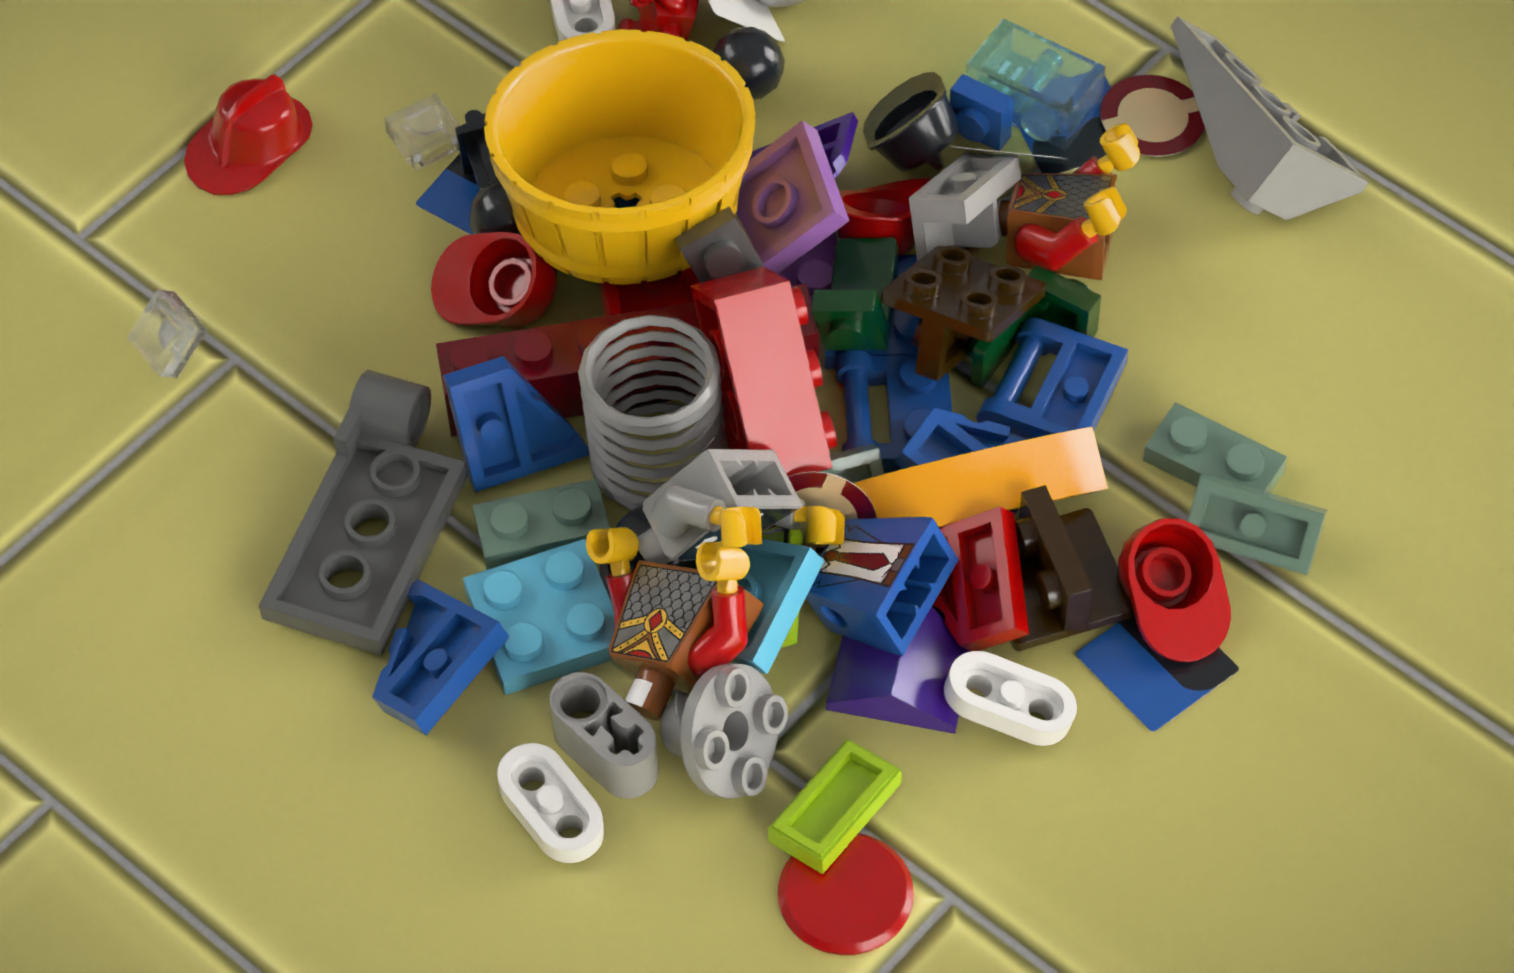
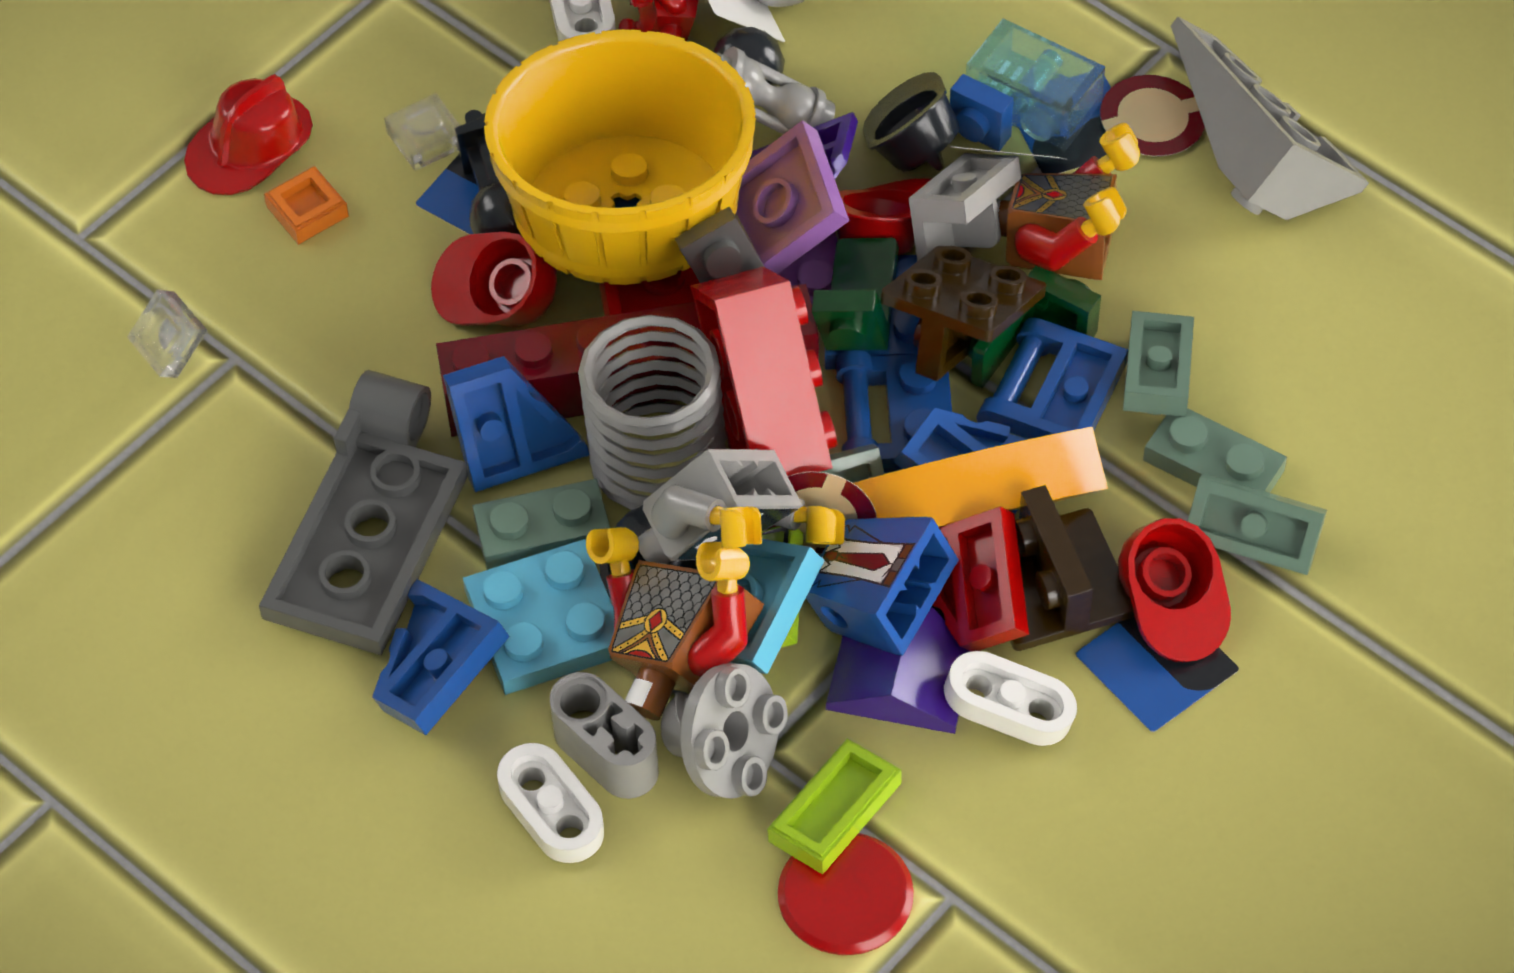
none -> orange tile [264,166,349,245]
none -> light grey piece [716,47,835,134]
none -> sand green plate [1123,311,1194,417]

